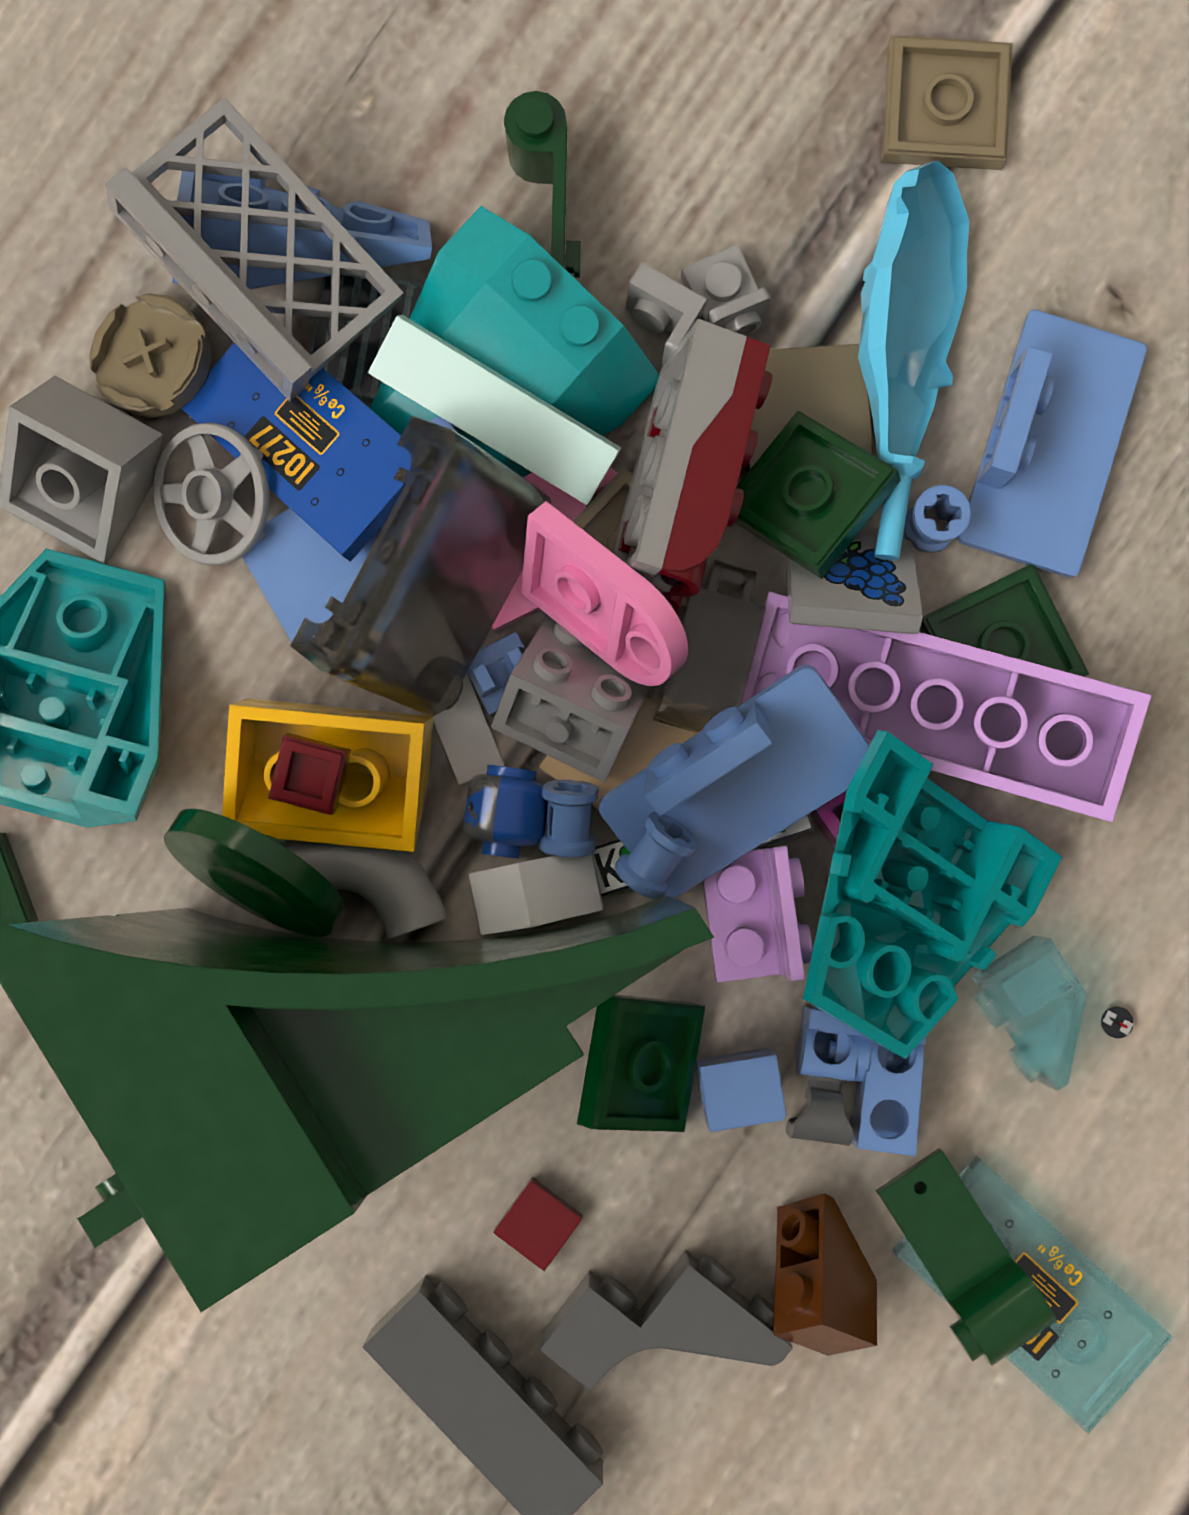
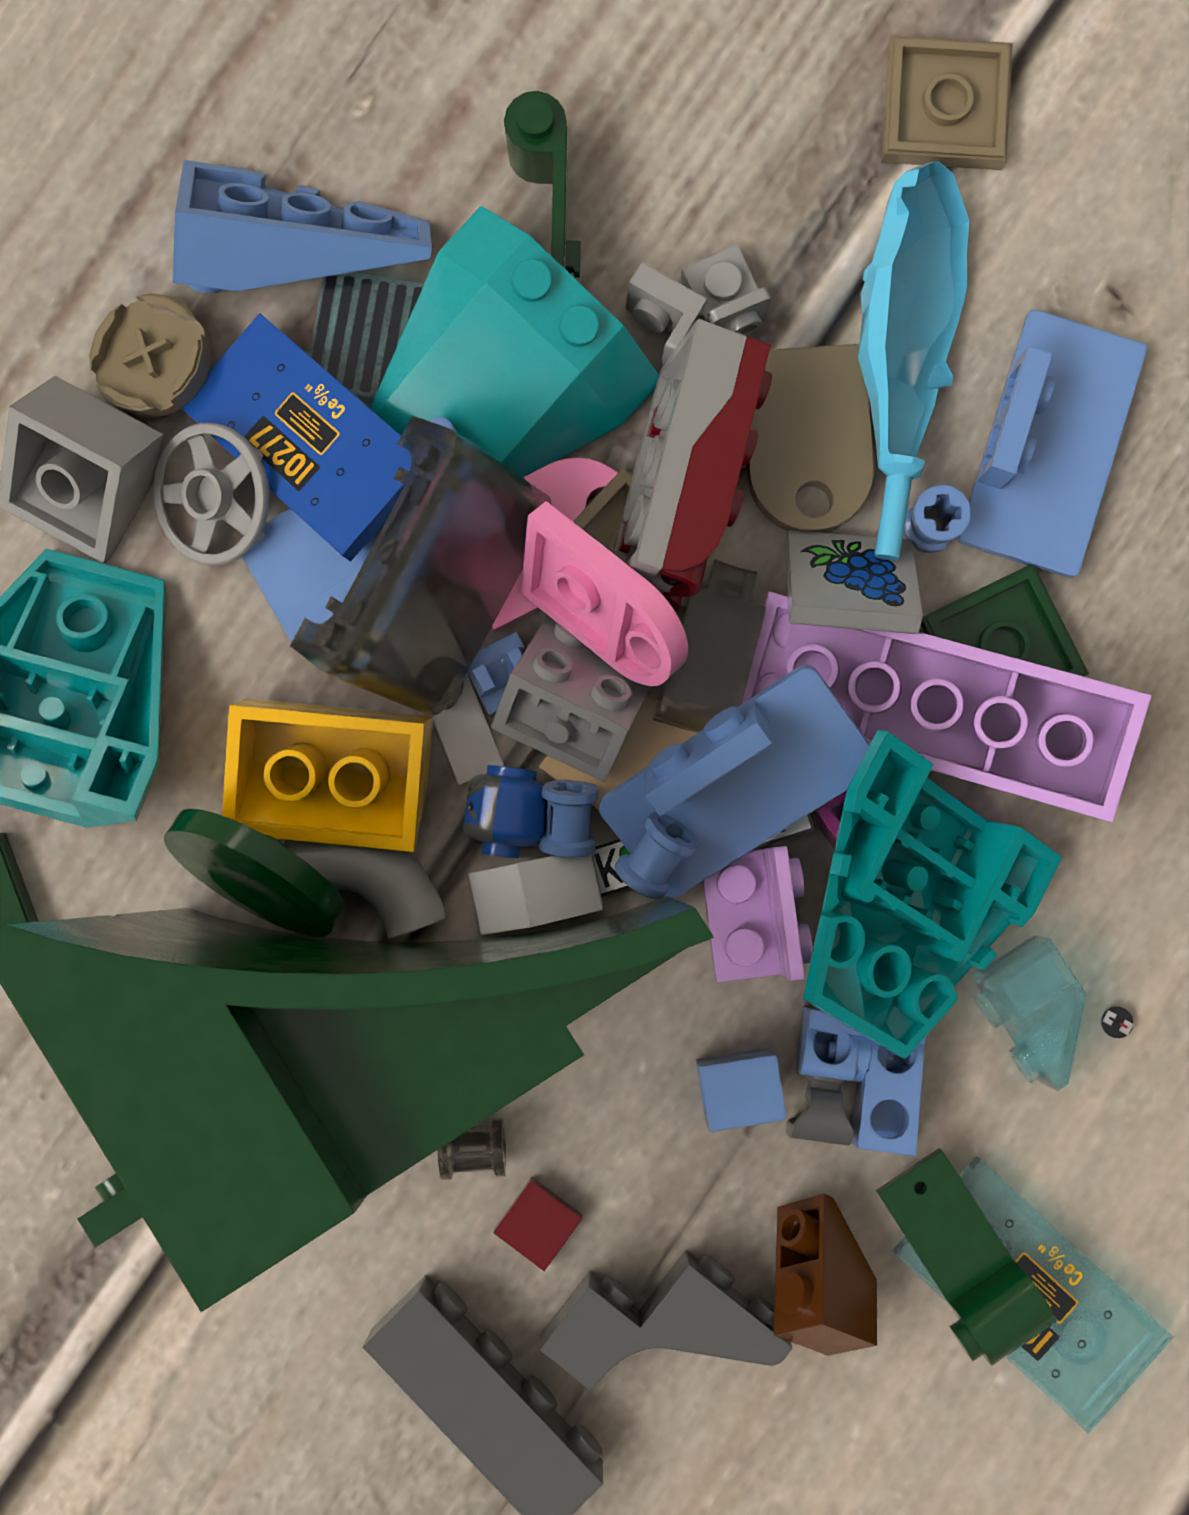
light grey fence [105,97,404,402] -> none
dark red tile [268,733,351,815] -> none
light aqua tile [368,315,621,505] -> none
dark green tile [577,994,705,1132] -> none
dark green tile [735,410,901,579] -> none
none -> clear smoke bush [438,1118,507,1180]

